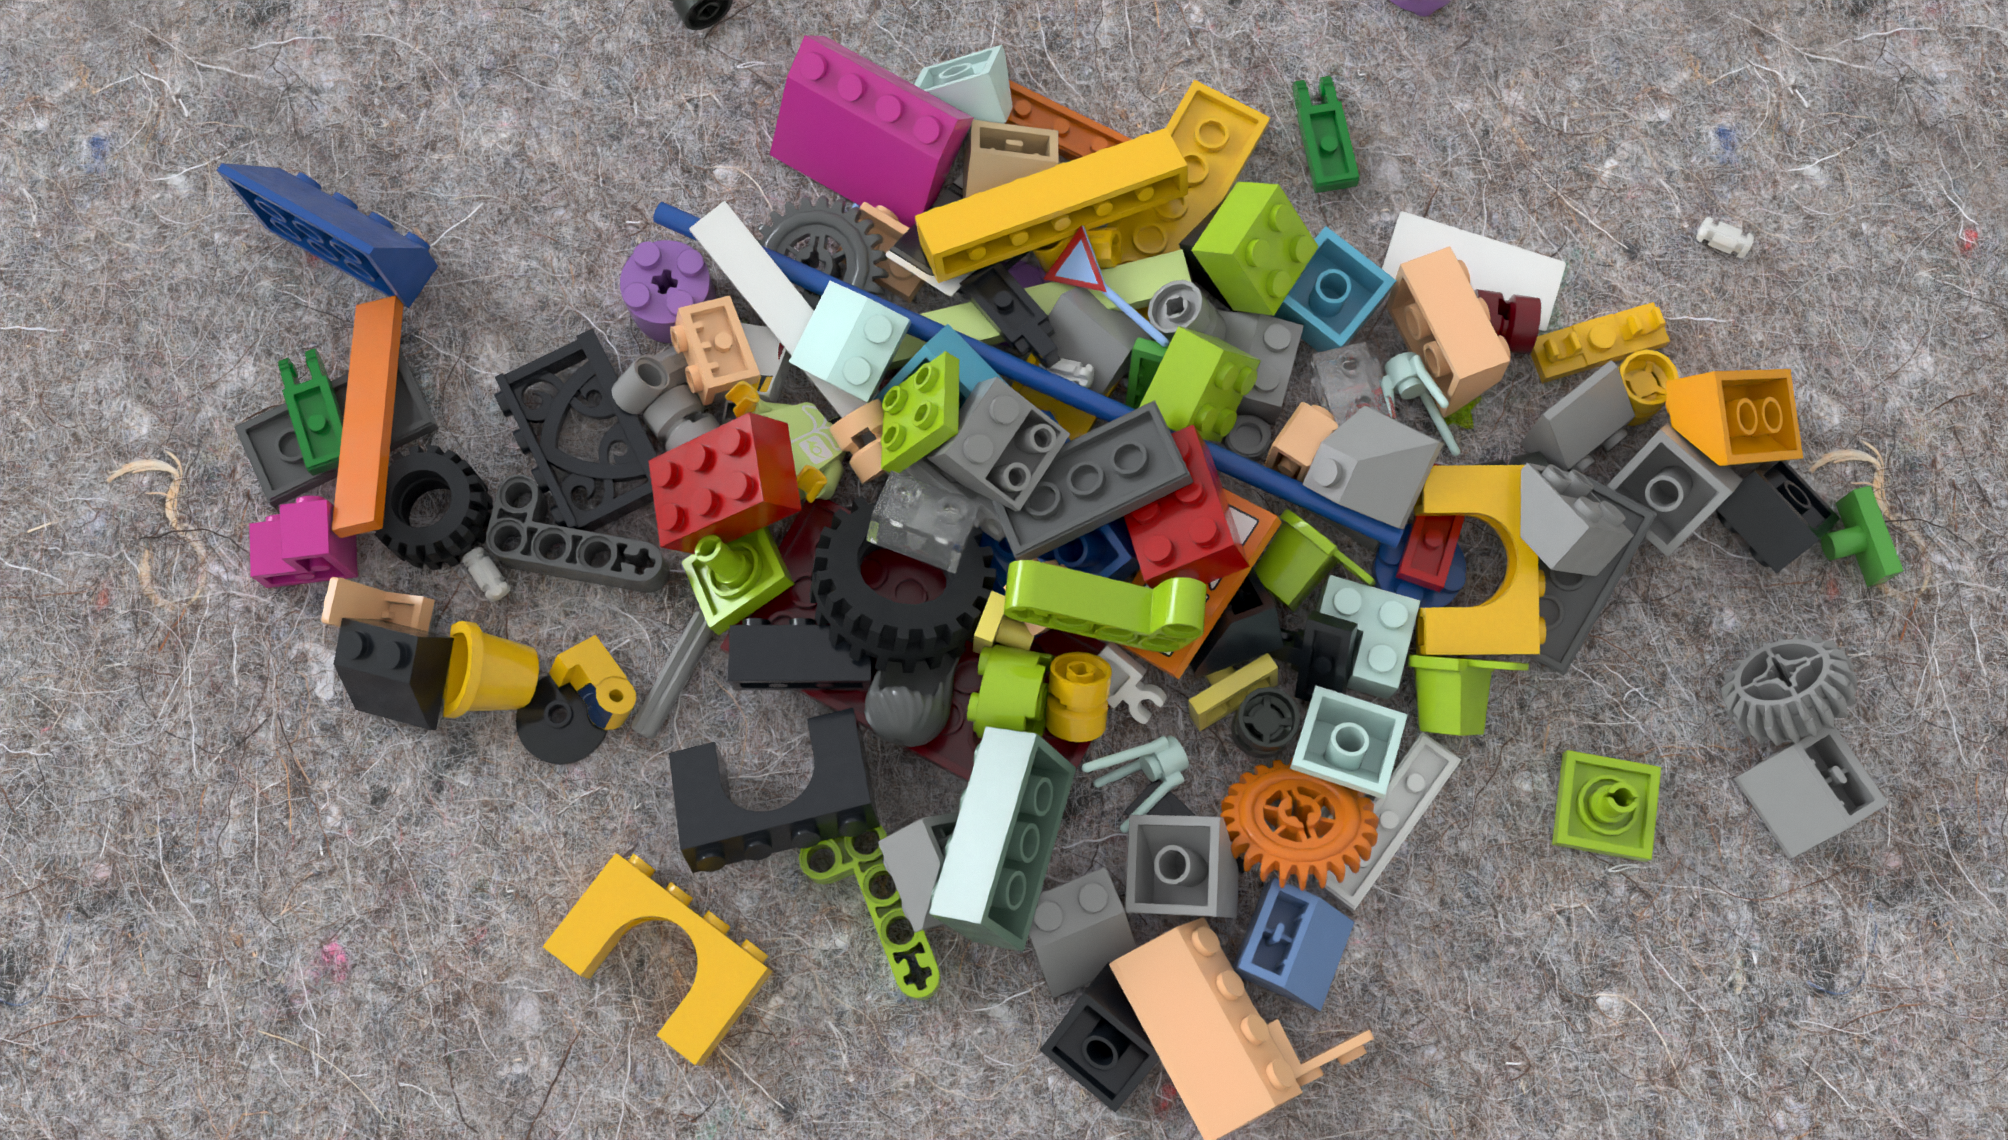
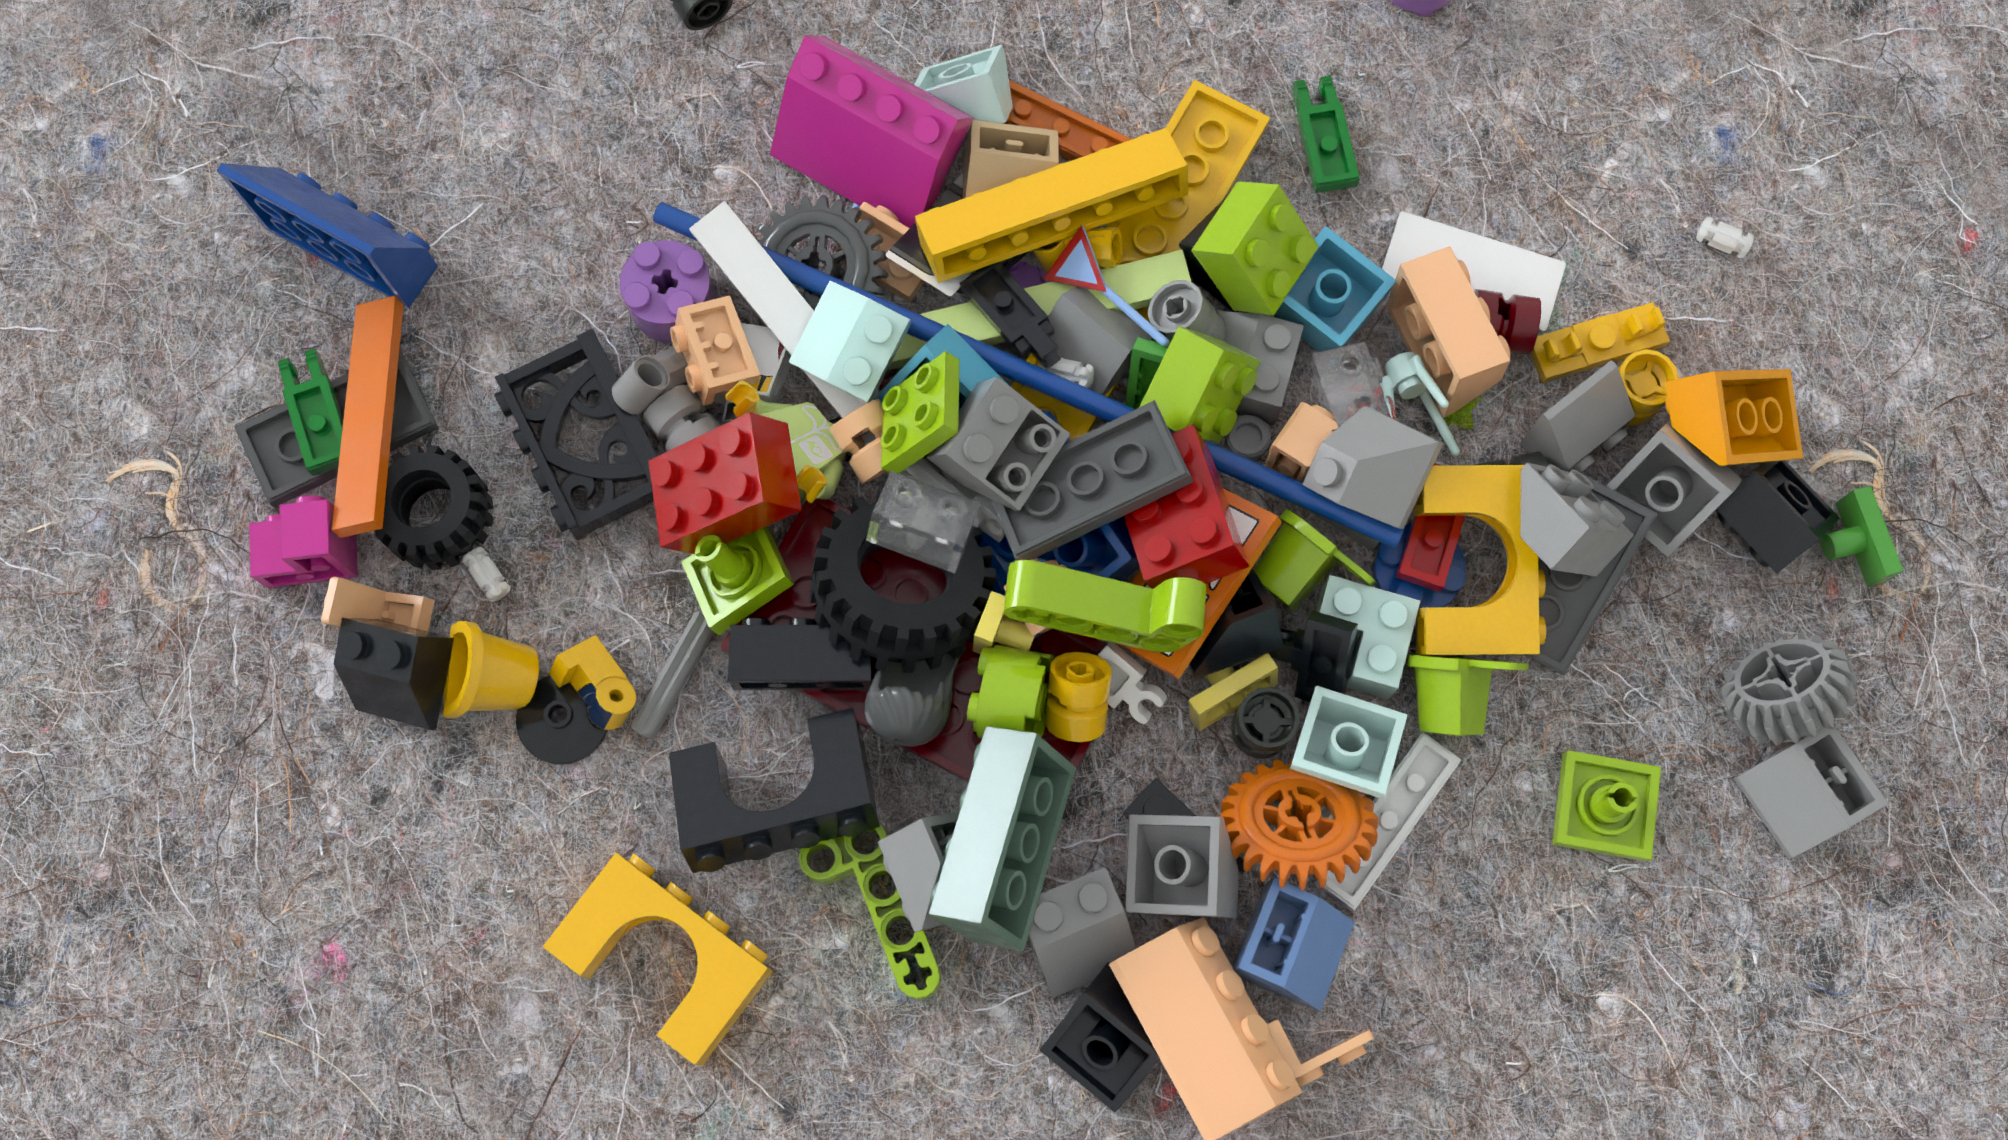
dark grey beam [486,474,670,593] -> none
light aqua plant [1082,735,1189,833] -> none

